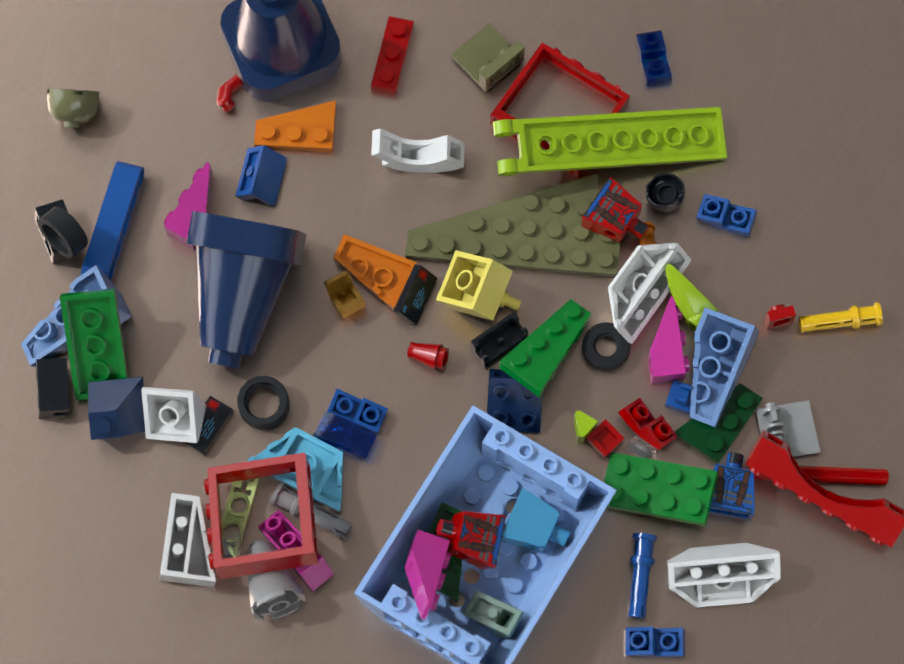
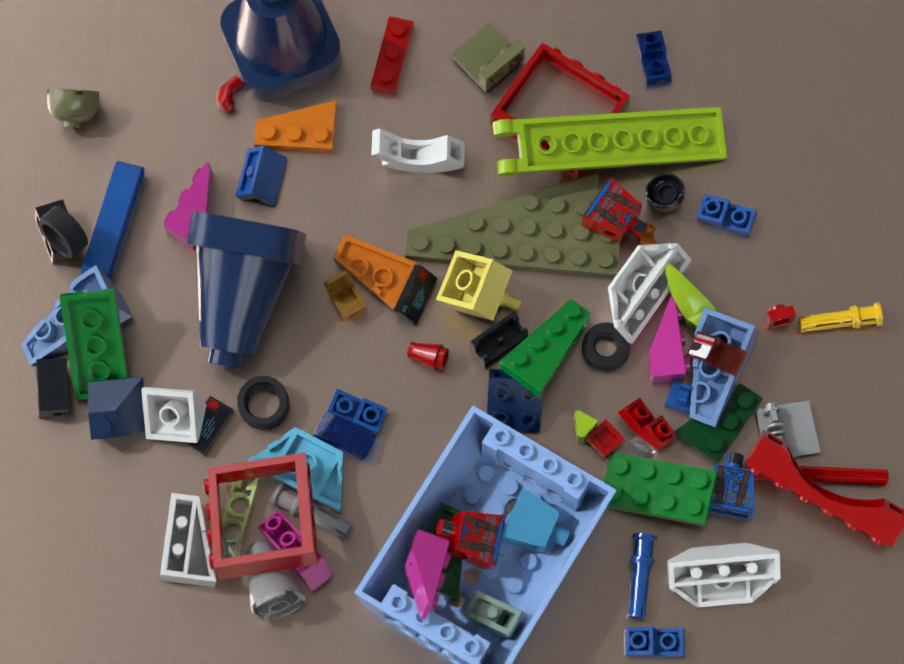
none -> clear red slope [686,331,747,377]

